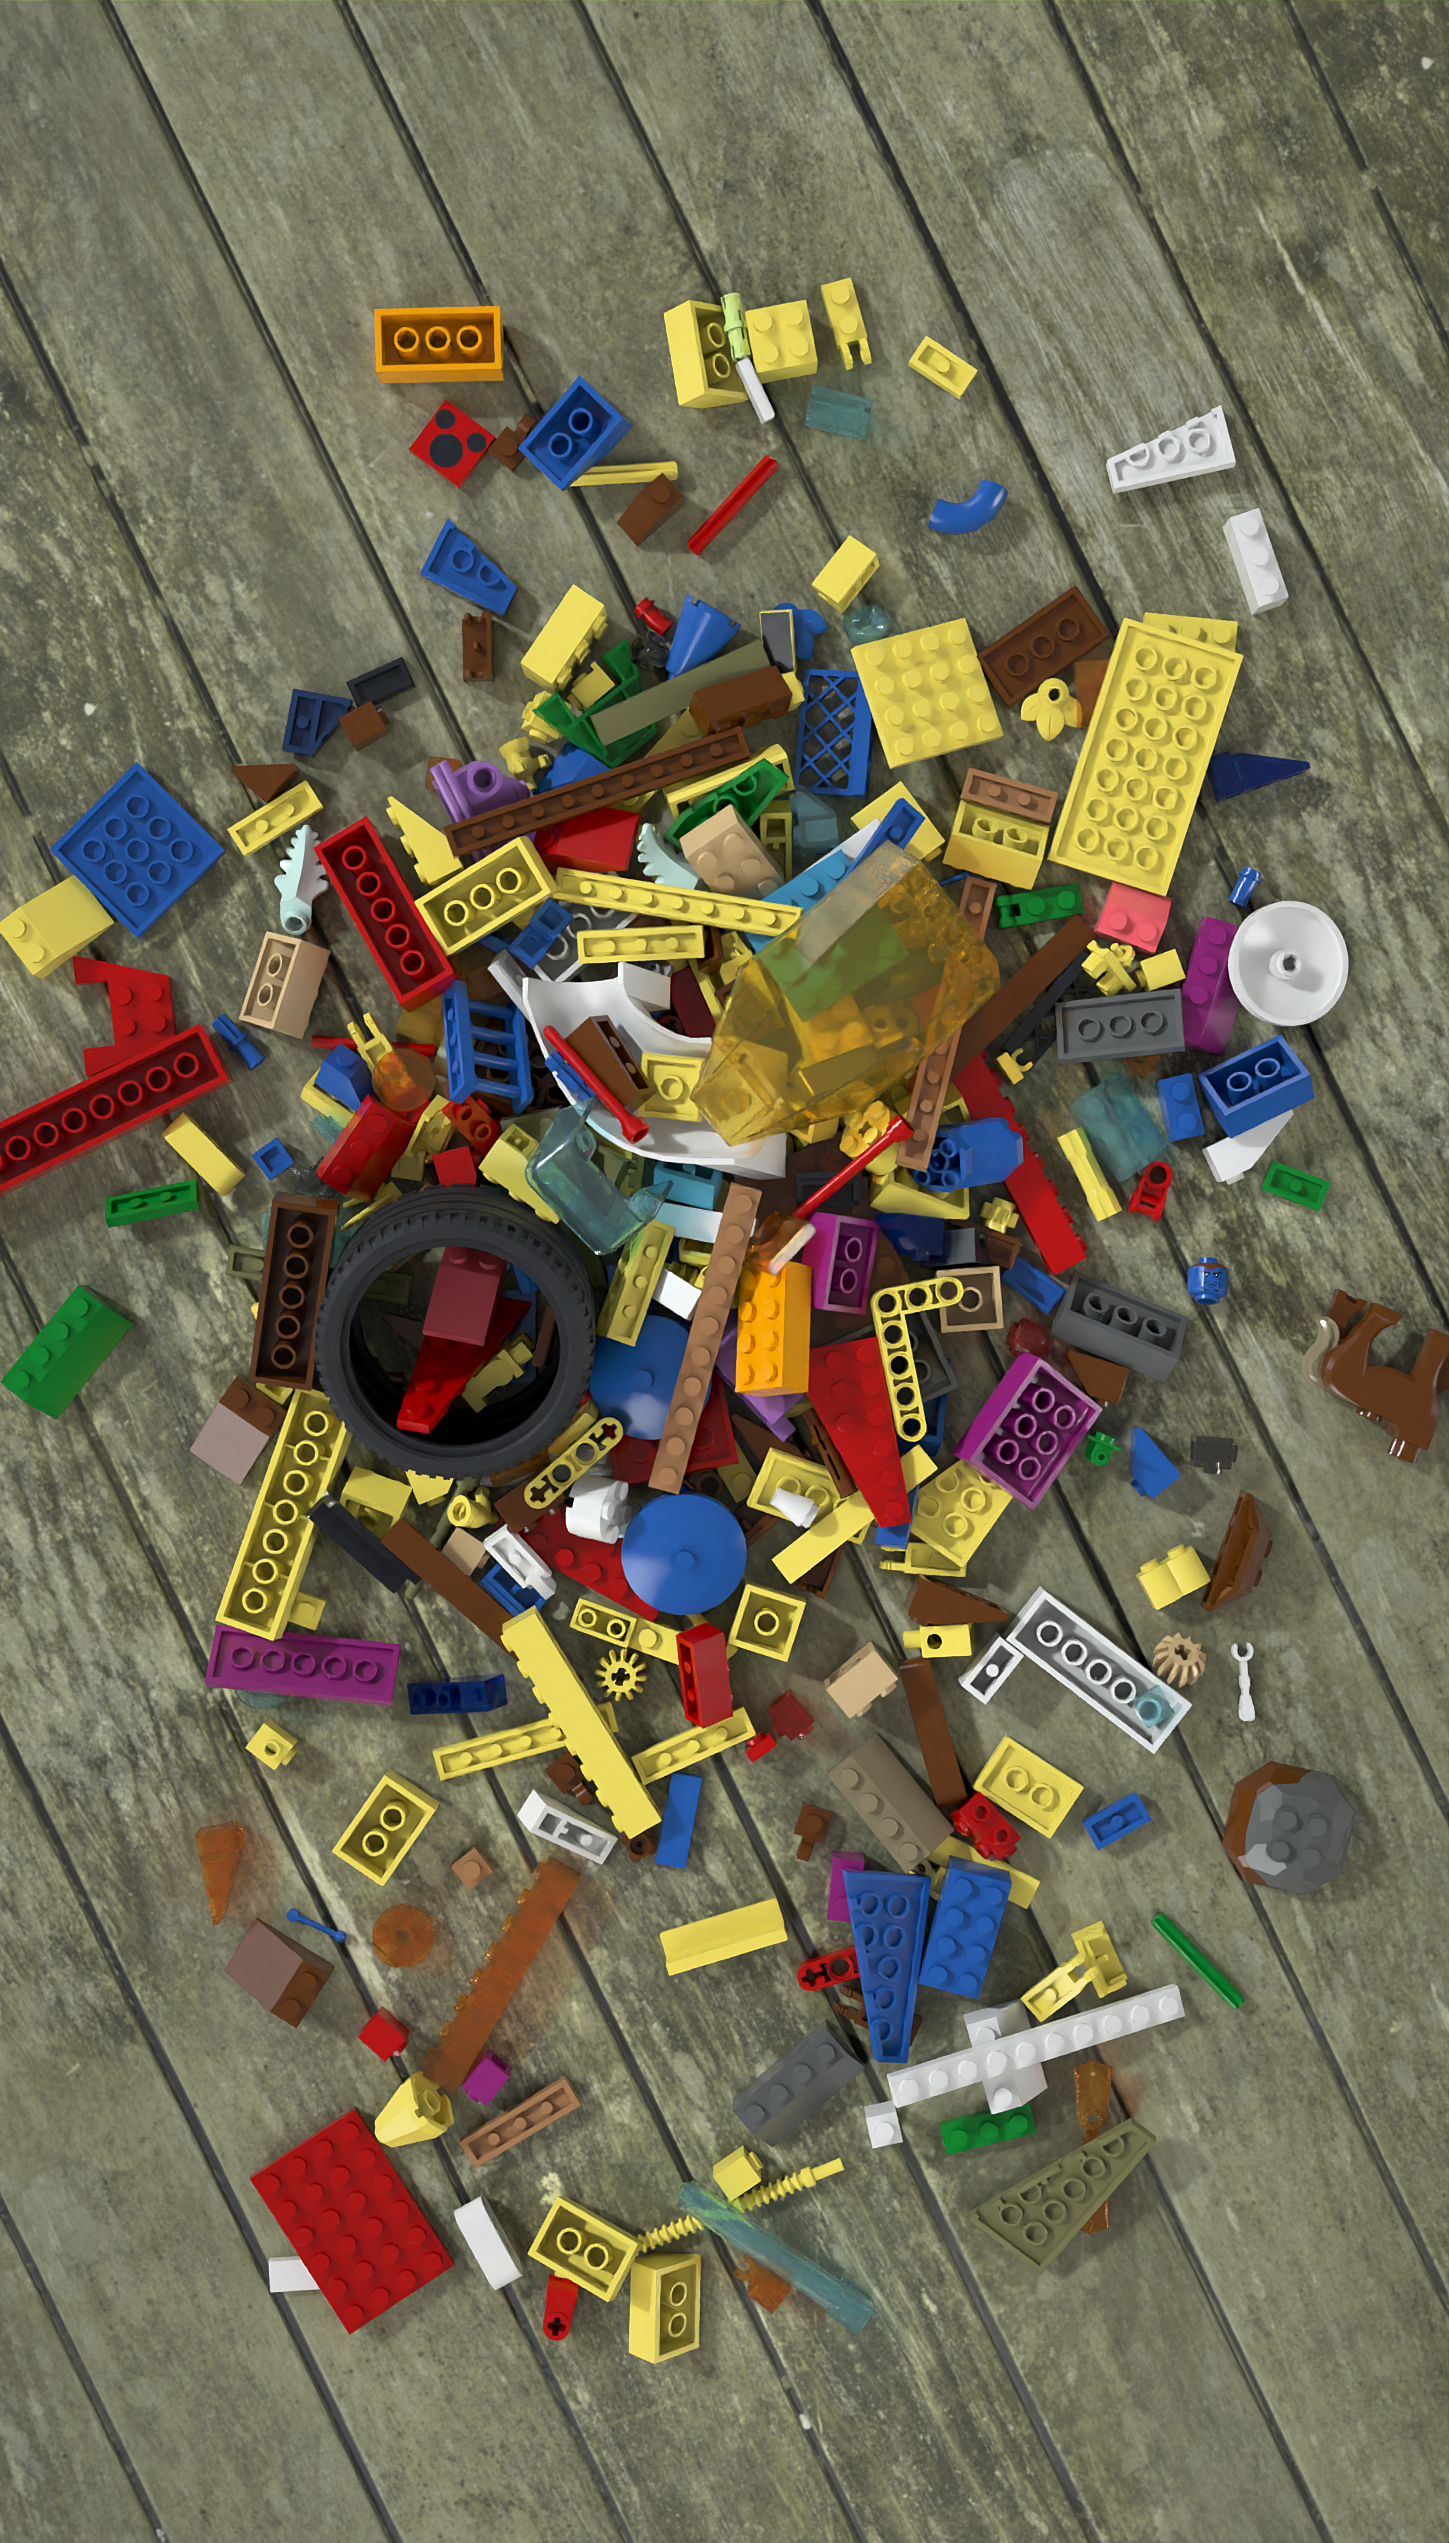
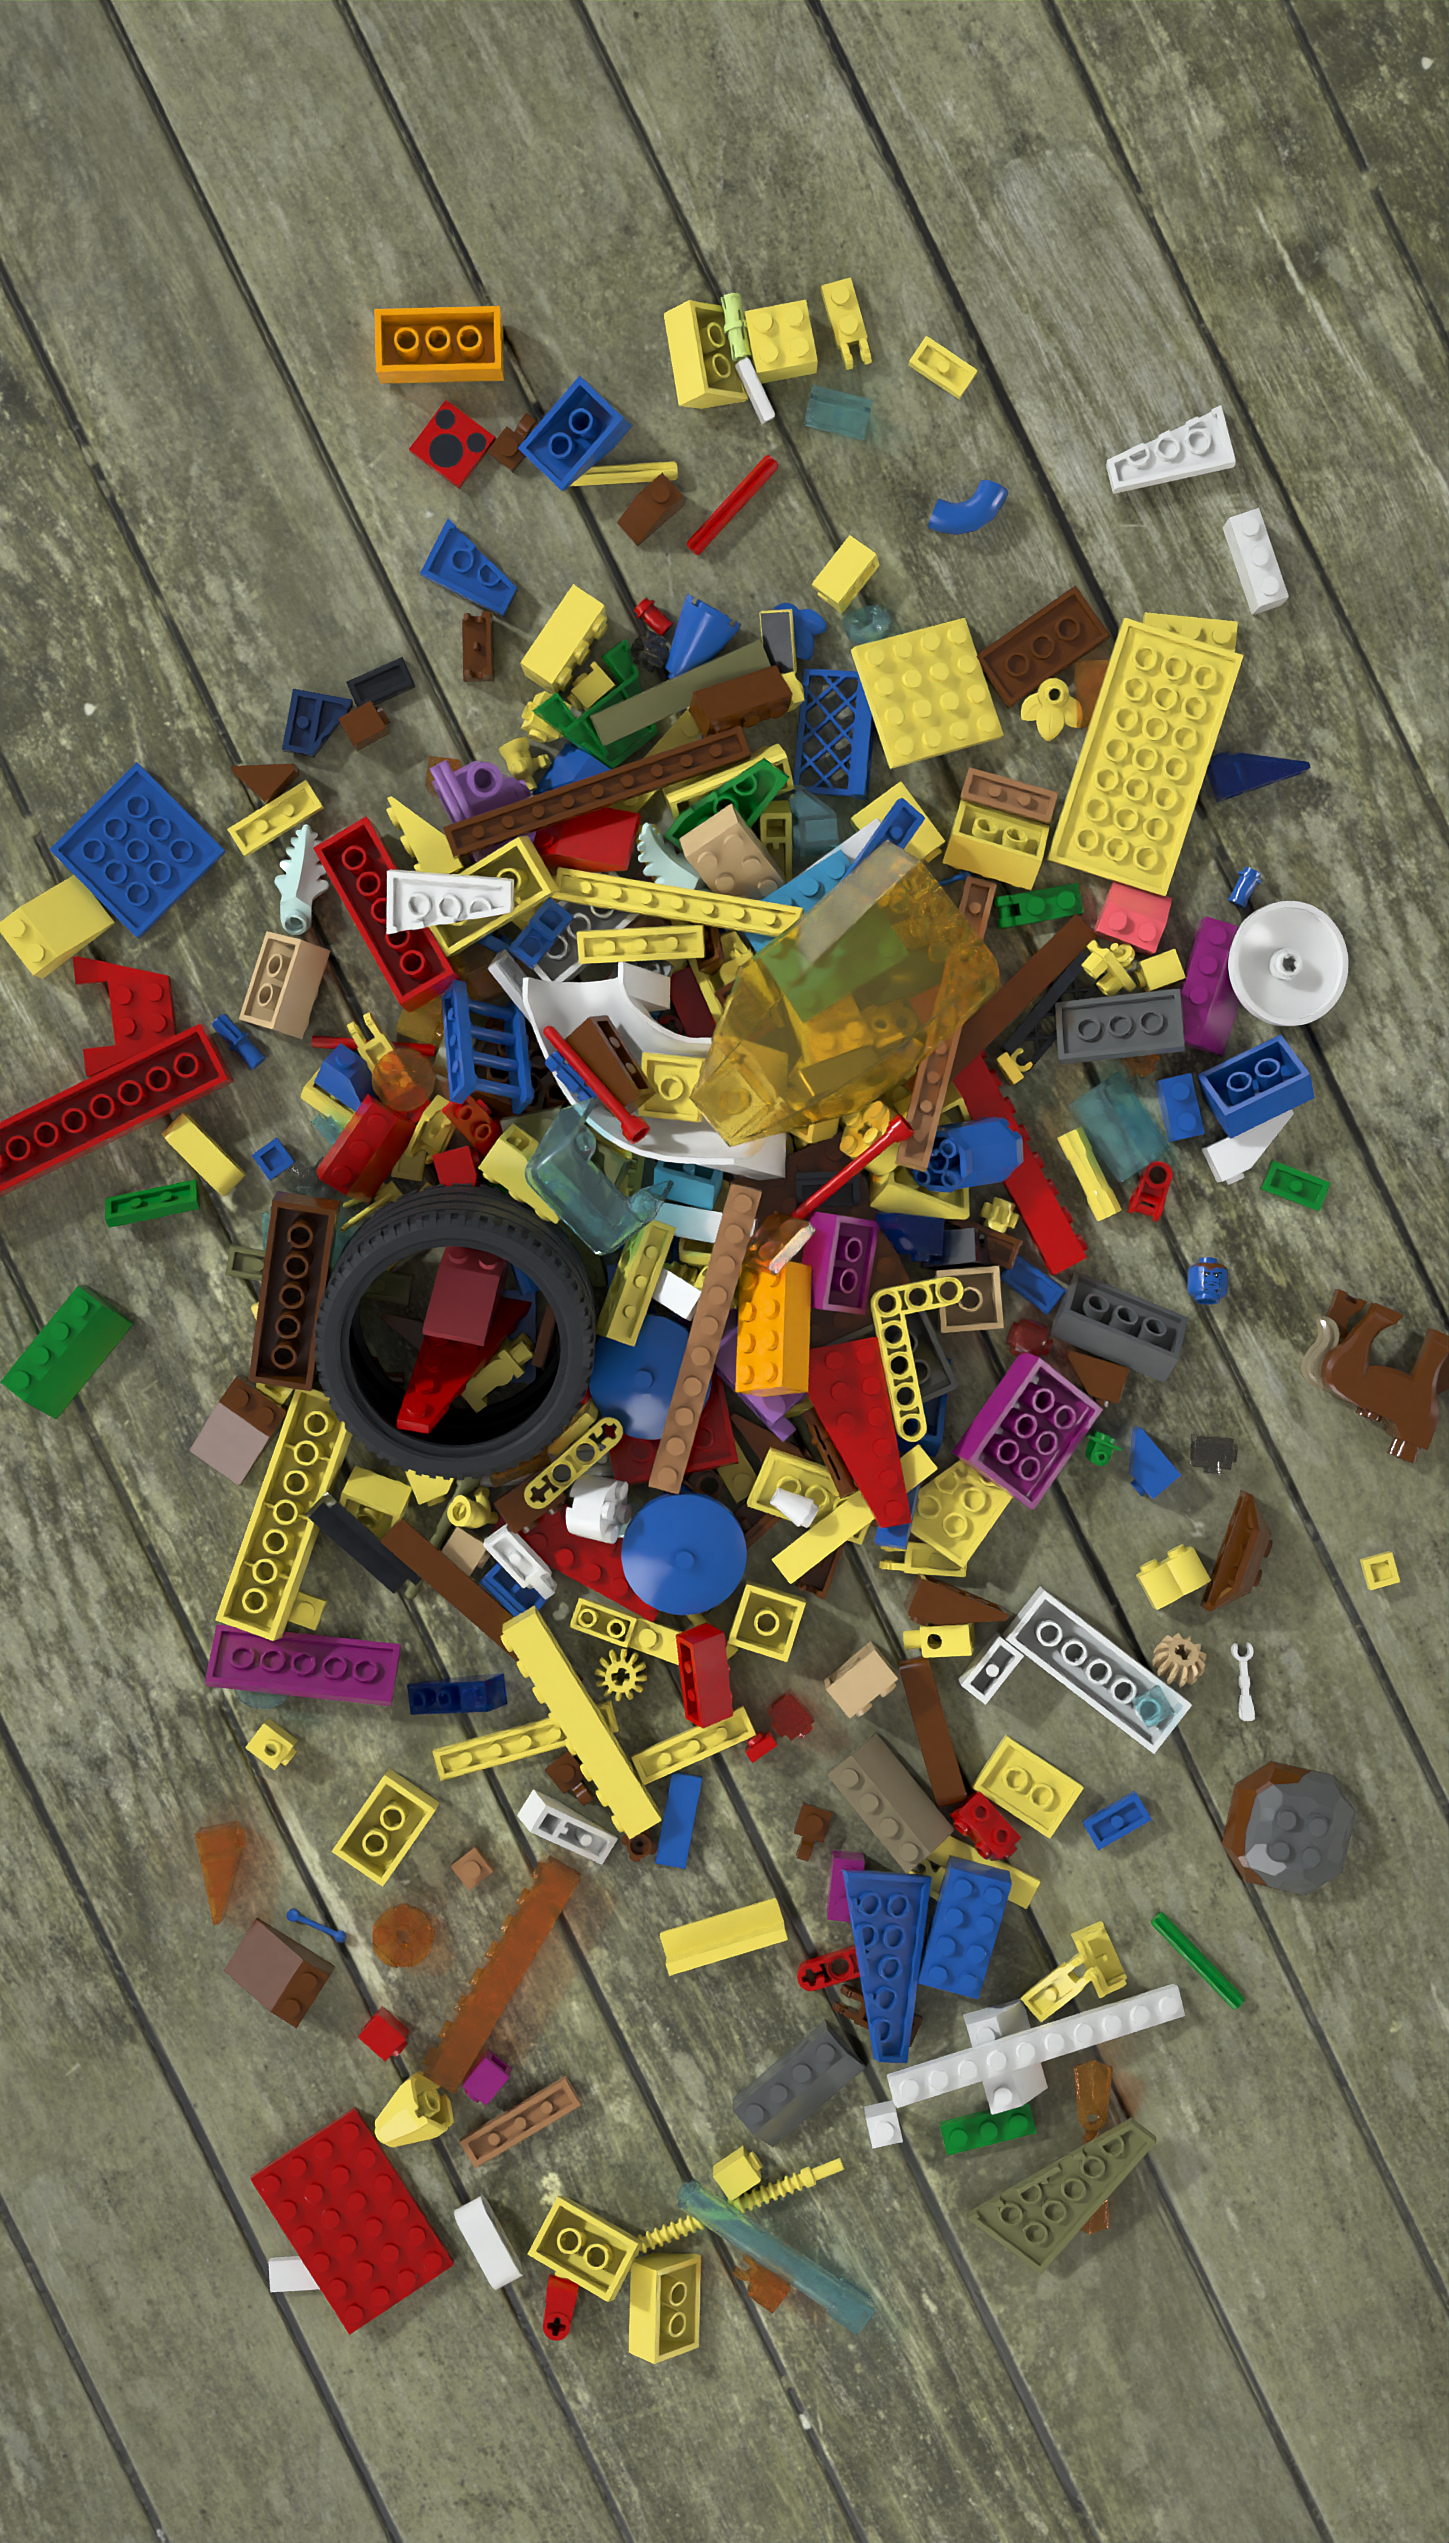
none -> white wing [387,869,514,934]
none -> light yellow plate [1360,1551,1400,1590]

